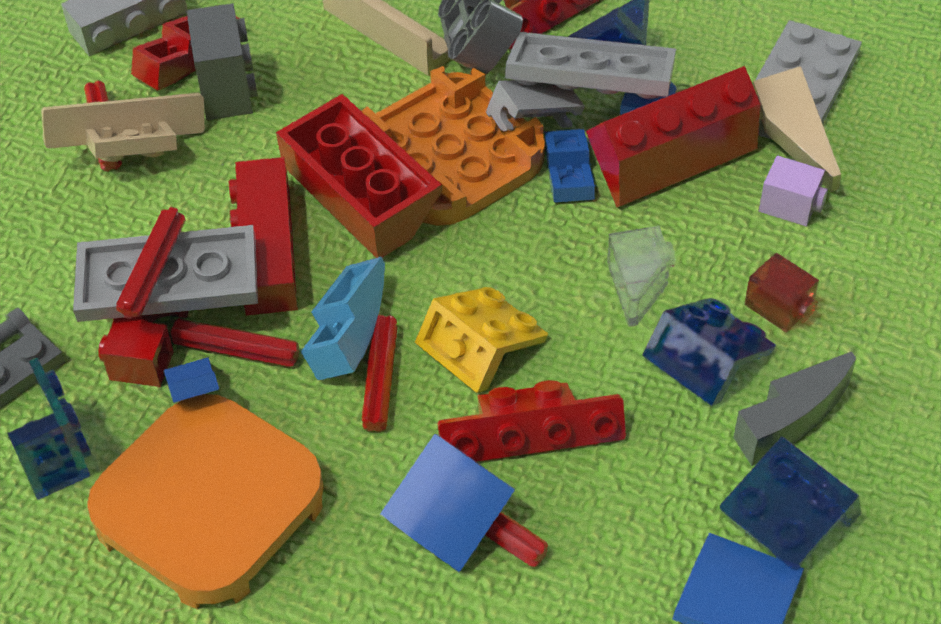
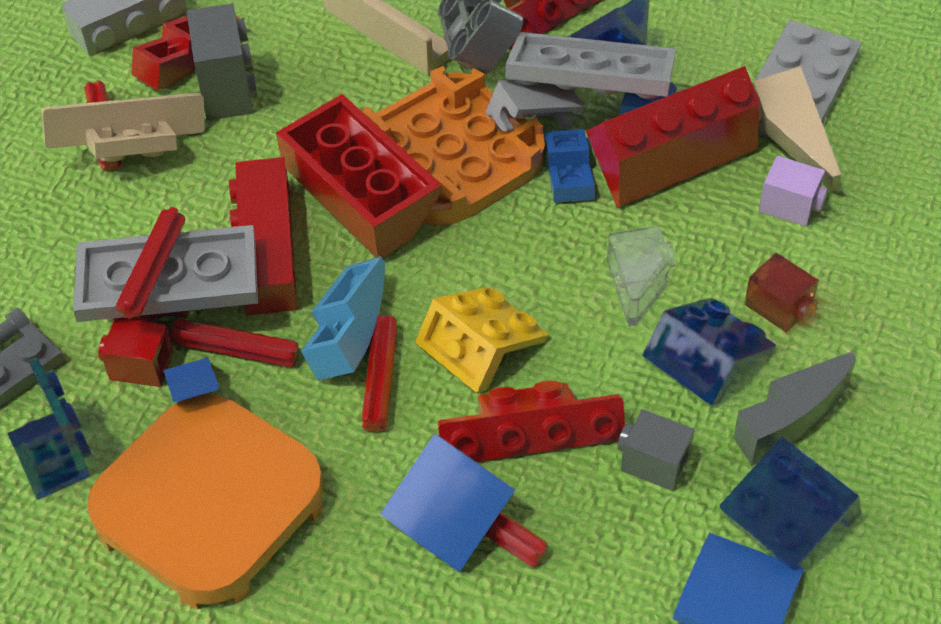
none -> dark grey brick [617,409,695,491]

